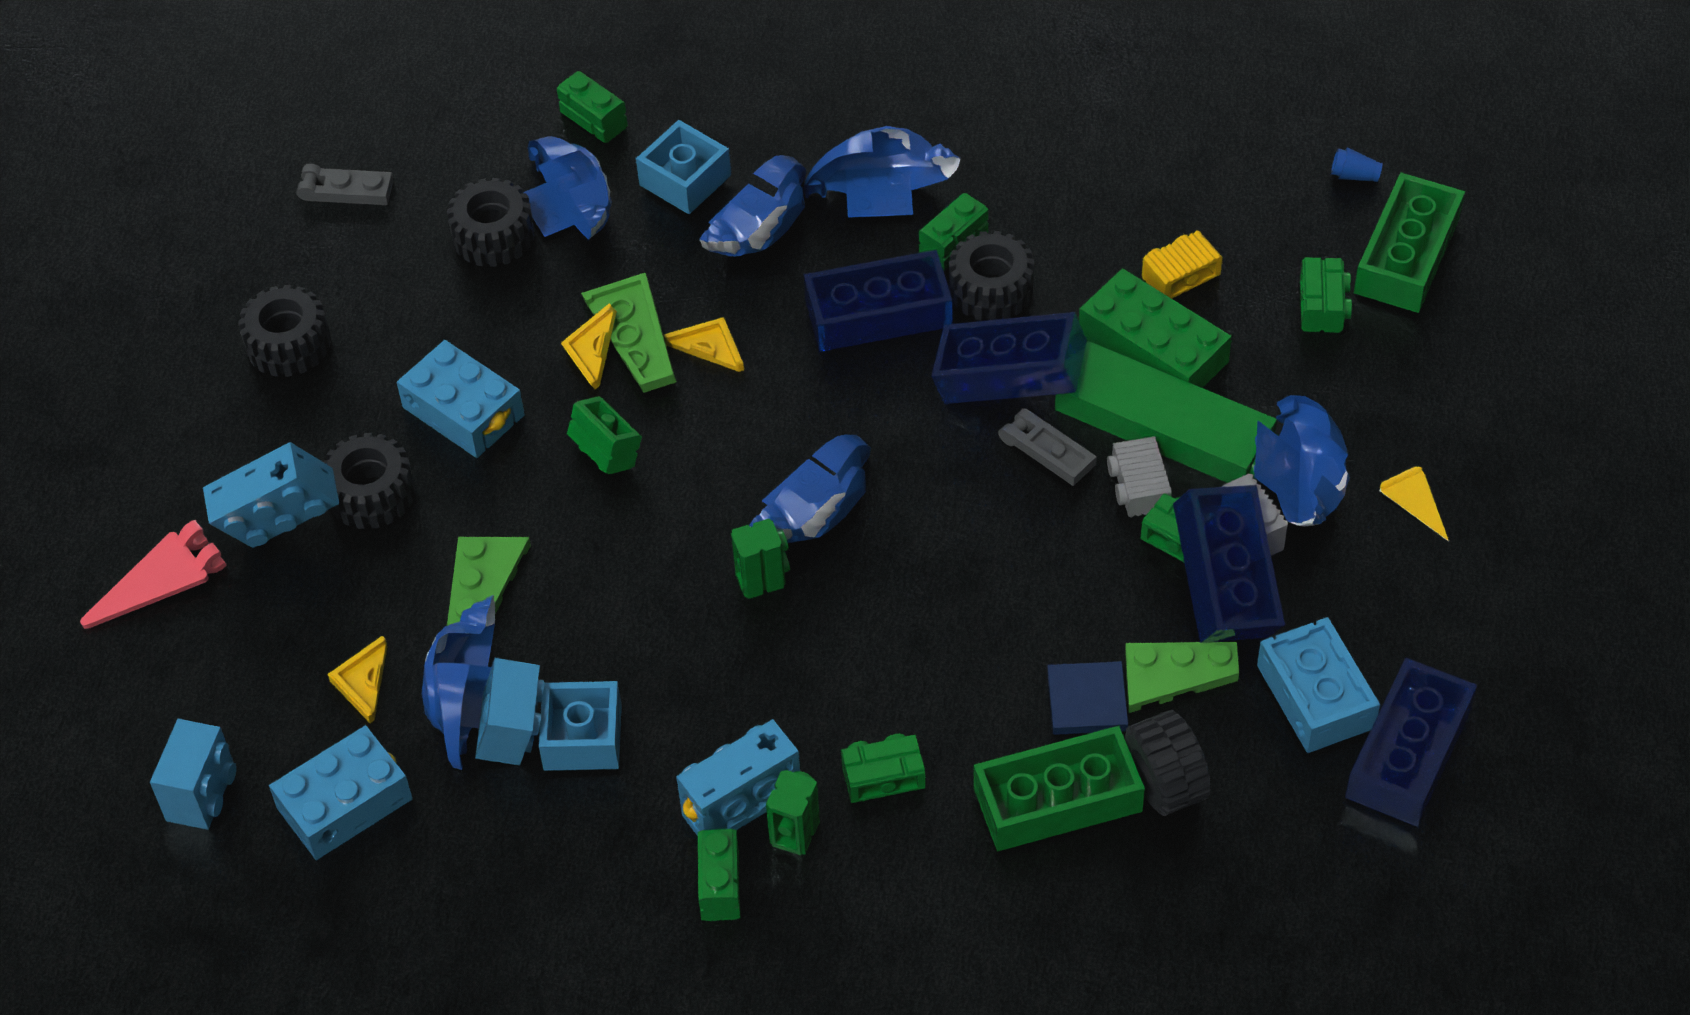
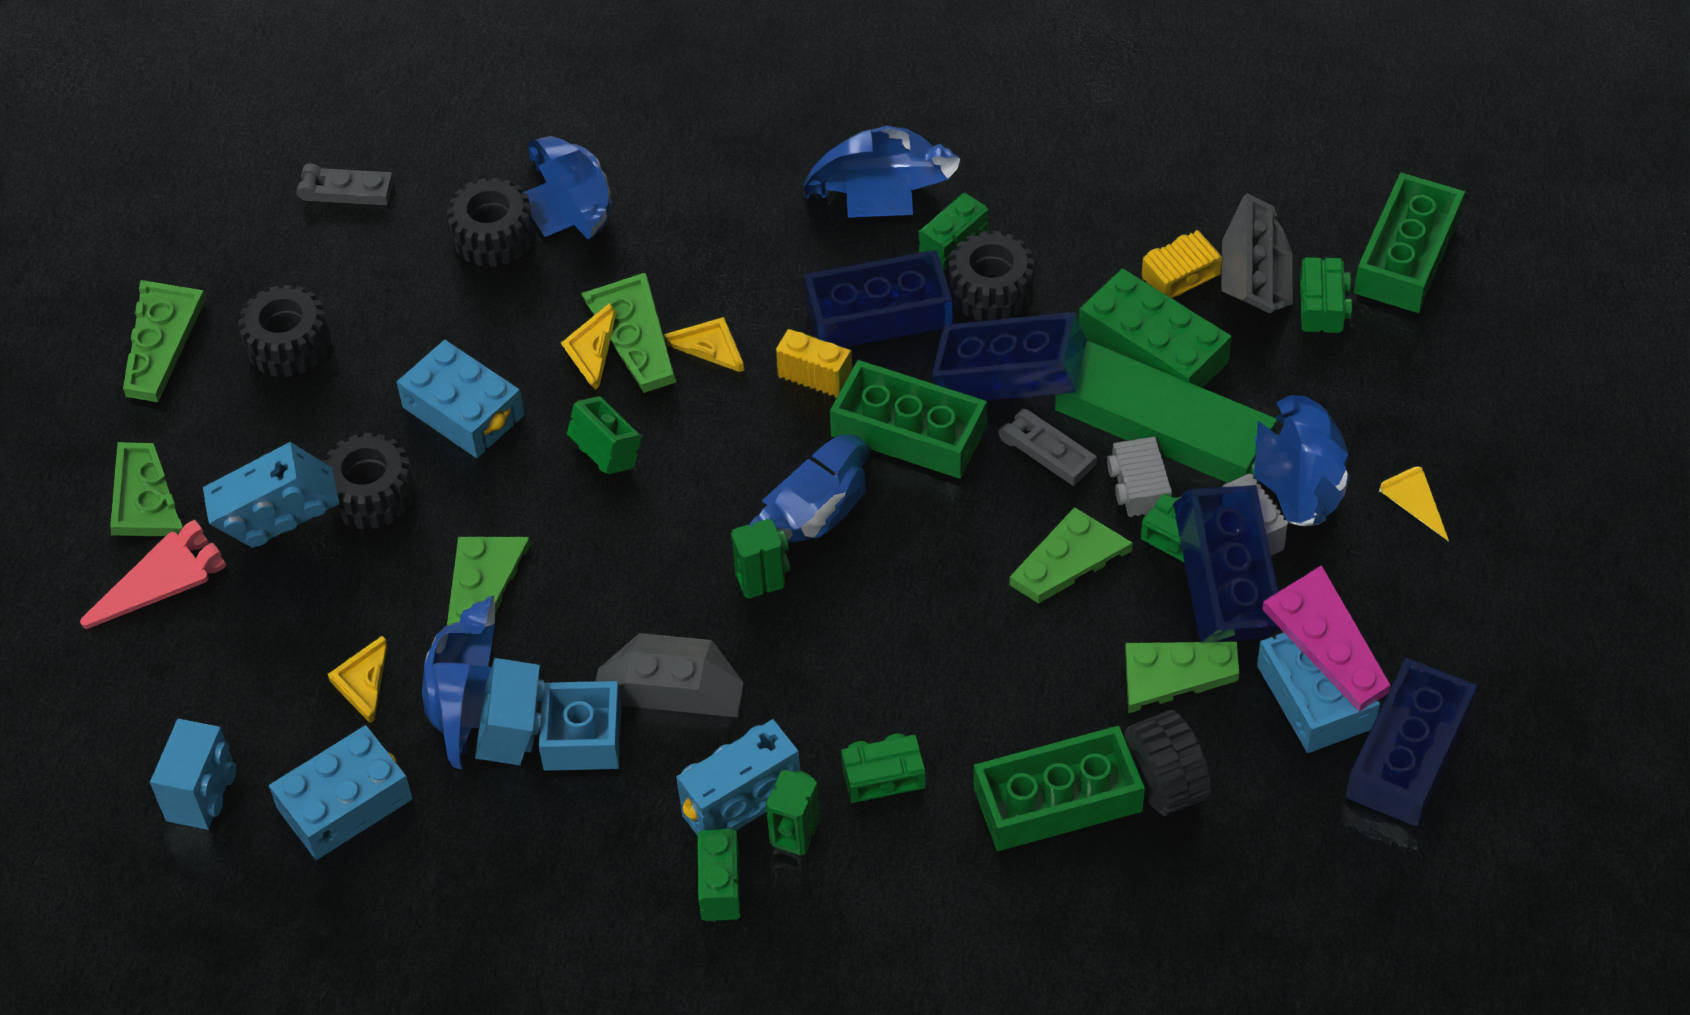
green brick [557,71,628,143] -> none
dark azure brick [636,120,731,214] -> none
blue animal [699,155,806,256] -> none
dark blue tile [1047,661,1128,735] -> none
blue cone [1331,147,1383,182] -> none
none -> bright green wing [110,442,183,536]
none -> bright green wing [123,280,206,402]
none -> dark grey wedge [596,633,744,717]
none -> yellow brick [776,329,853,398]
none -> green brick [830,360,987,479]
none -> bright green wing [1010,507,1133,603]
none -> dark grey wedge [1222,193,1293,313]
none -> dark pink wing [1263,565,1390,712]

